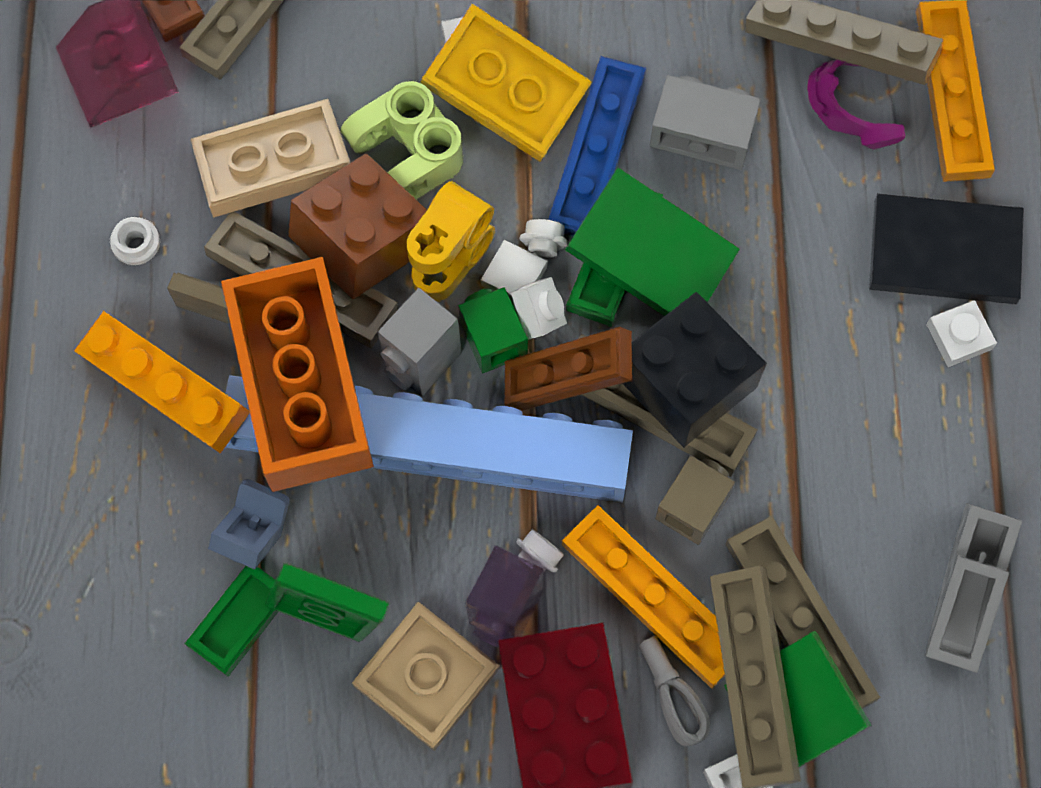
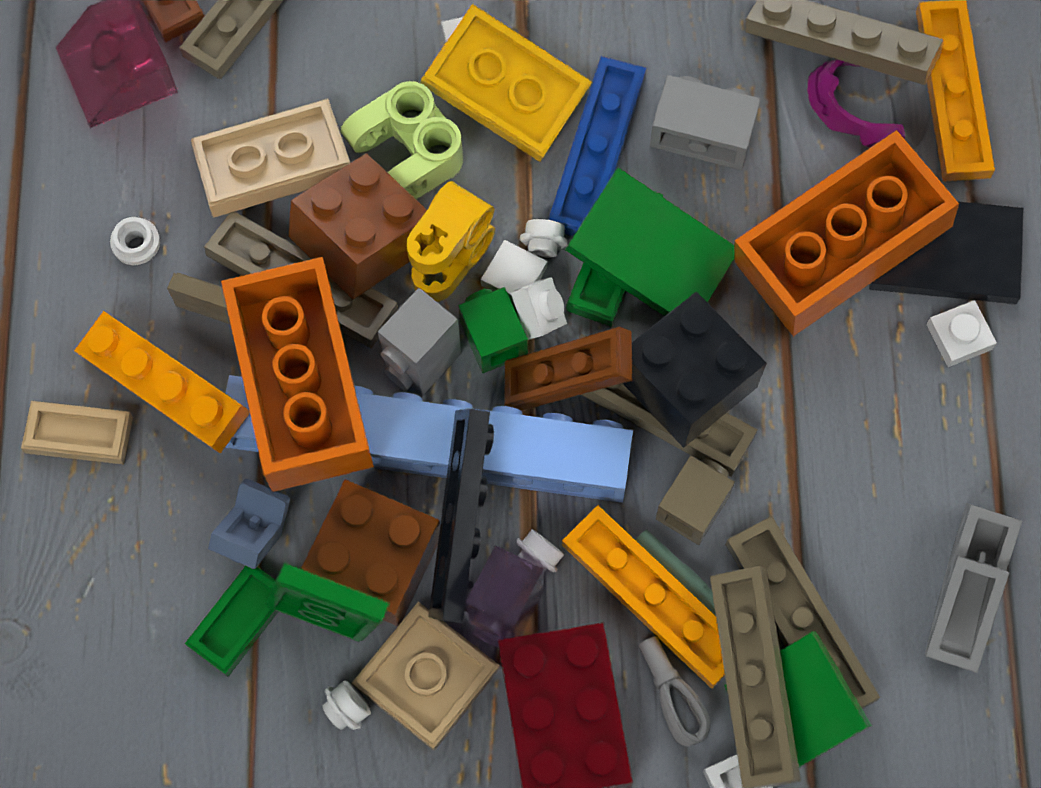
none -> tan tile [21,401,133,465]
none -> dark orange brick [301,479,440,626]
none -> white plate [322,681,371,730]
none -> black plate [428,409,494,623]
none -> sand green piece [636,529,716,616]
none -> orange brick [734,130,959,337]

